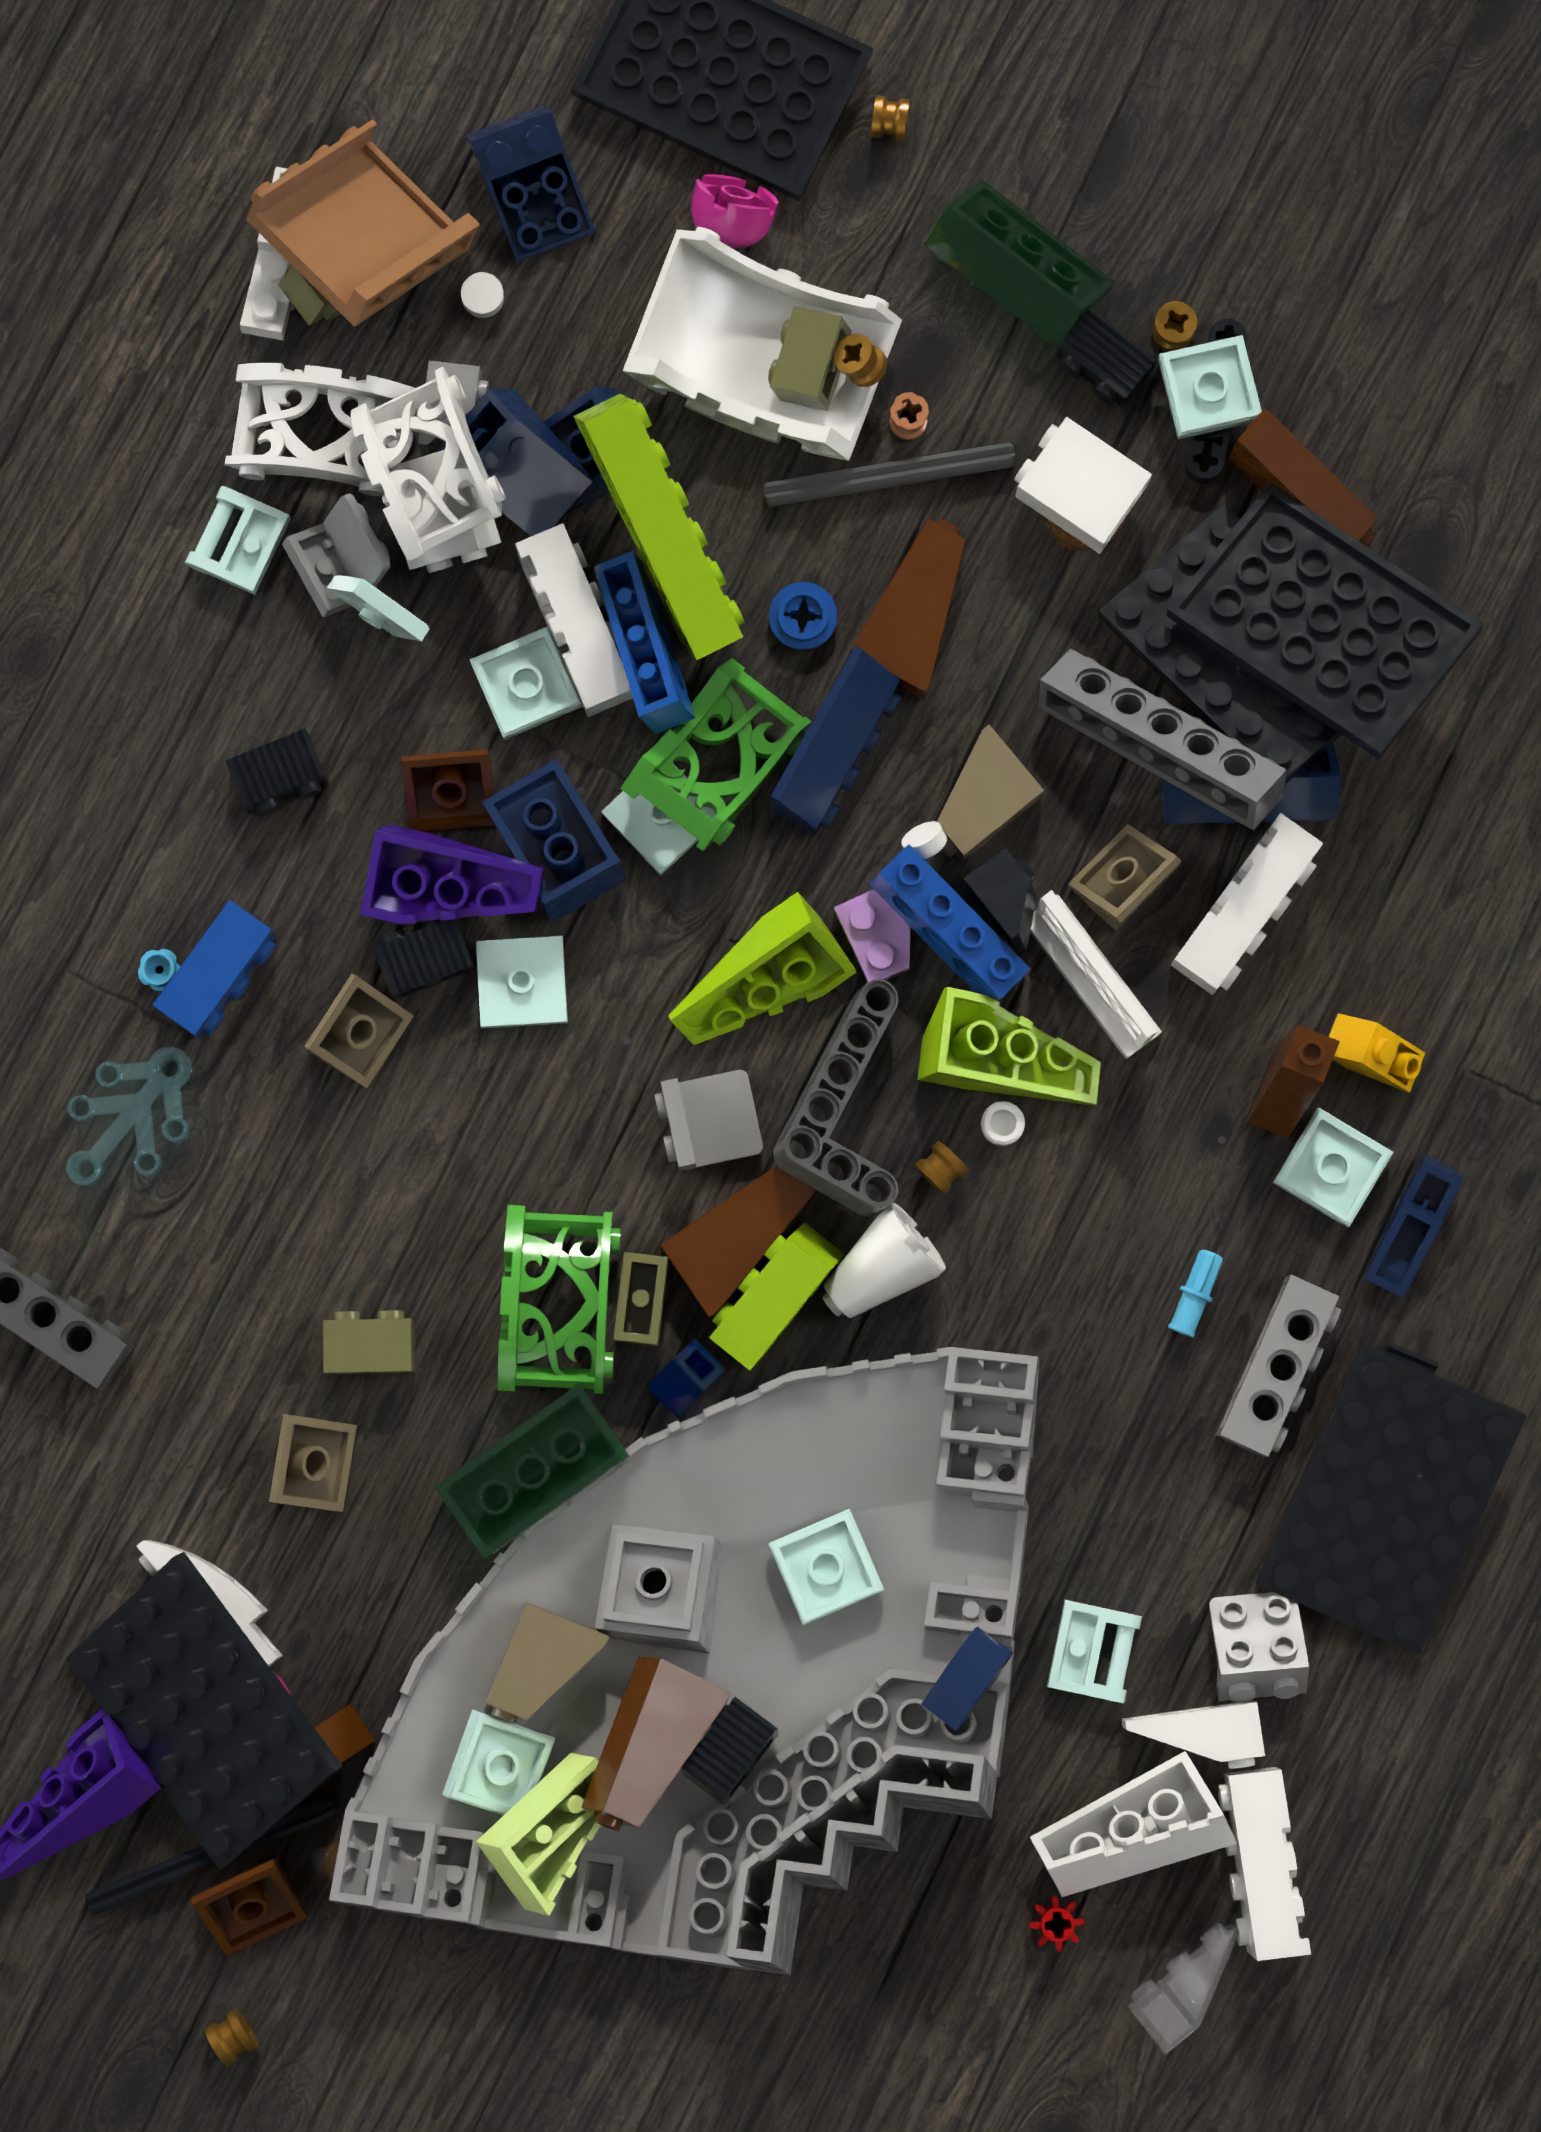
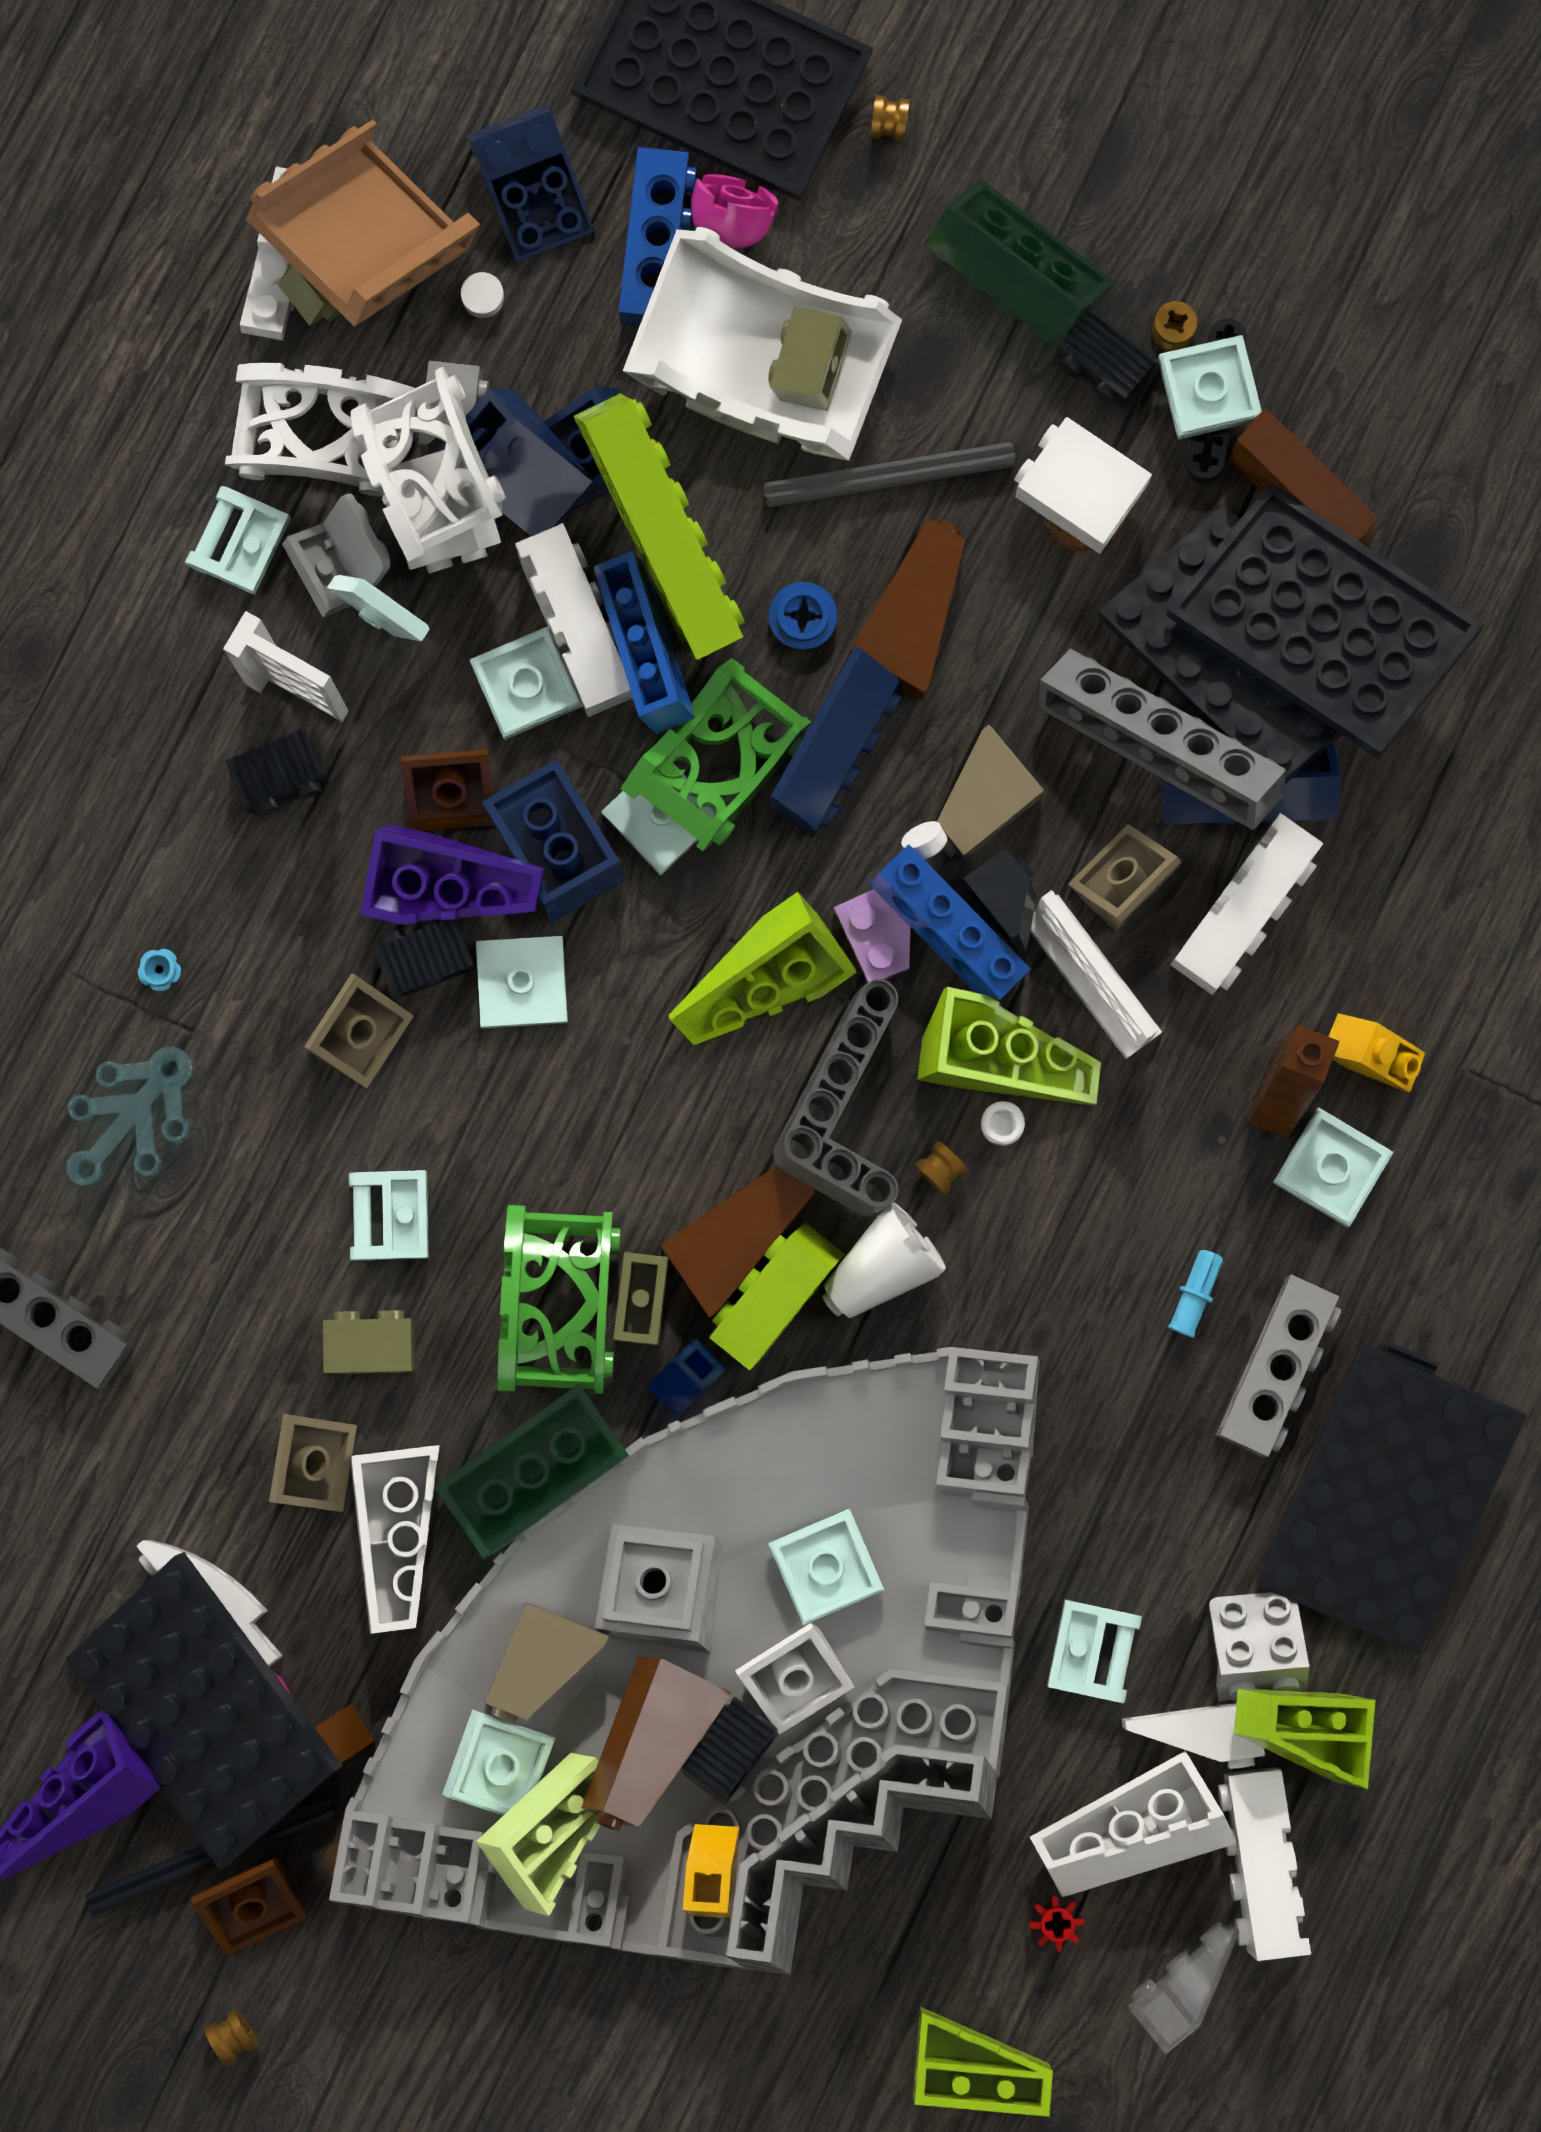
blue brick [153,900,277,1040] -> none
light grey bracket [654,1070,763,1171] -> none
pearl gold wheel [834,334,887,387] -> none
nougat bush [889,392,929,441] -> none
dark blue slope [921,1627,1013,1731] -> none
dark blue slope [1364,1154,1463,1298] -> none
none -> white fence [223,611,348,722]
none -> light aqua plate [349,1170,429,1261]
none -> white wedge [350,1445,439,1634]
none -> blue brick [619,147,697,326]
none -> yellow slope [683,1824,740,1918]
none -> white slope [735,1623,854,1735]
none -> lime wedge [913,2007,1053,2117]
none -> lime wedge [1234,1689,1376,1789]

